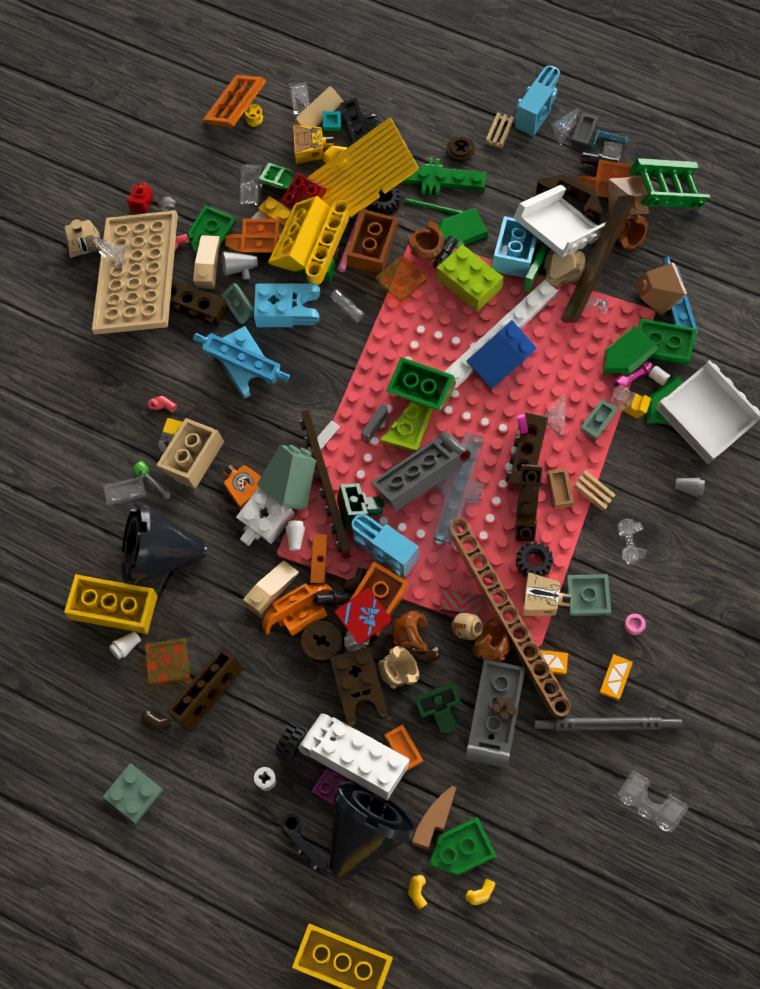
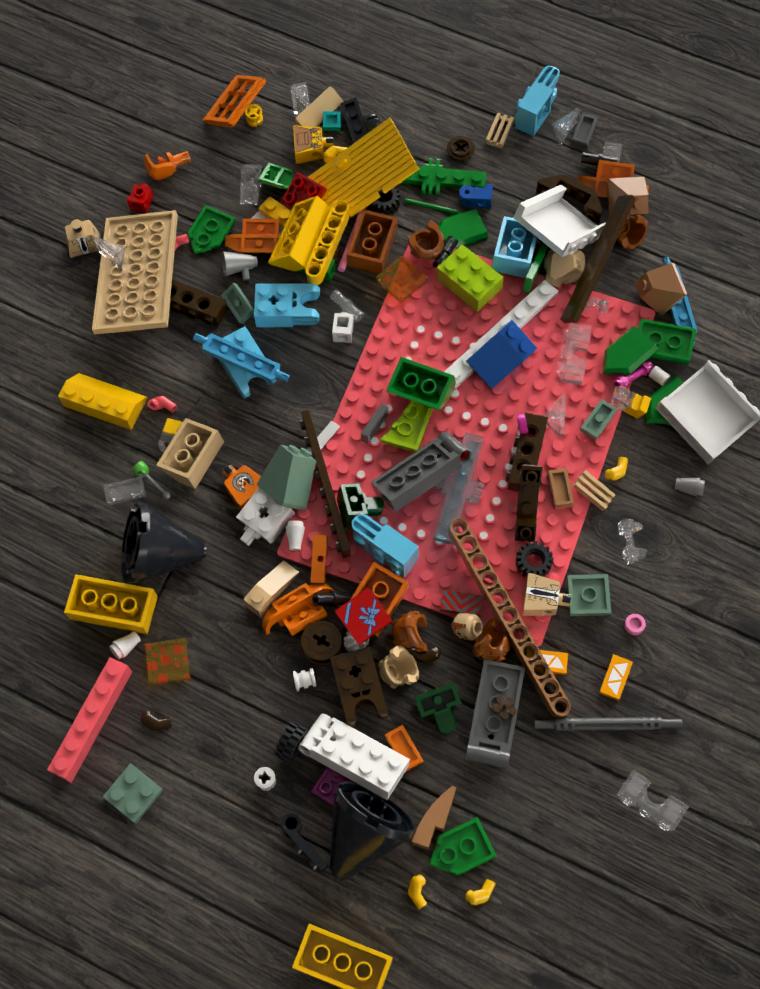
light grey plate [158,197,176,211] -> none
dark brown brick [167,648,244,732] -> none
tan slope [193,235,220,289] -> none
dark brown arm [343,567,367,592] -> none
medium azure piece [589,130,628,149] -> none
green fence [629,158,710,209] -> none
none -> coral brick [47,657,132,783]
none -> yellow slope [58,373,147,430]
none -> orange piece [143,151,191,180]
none -> white bush [293,668,316,691]
none -> white brick [332,312,354,343]
none -> blue leg [459,184,493,209]
none -> clear arch [557,323,592,385]
none -> yellow arm [605,457,628,481]

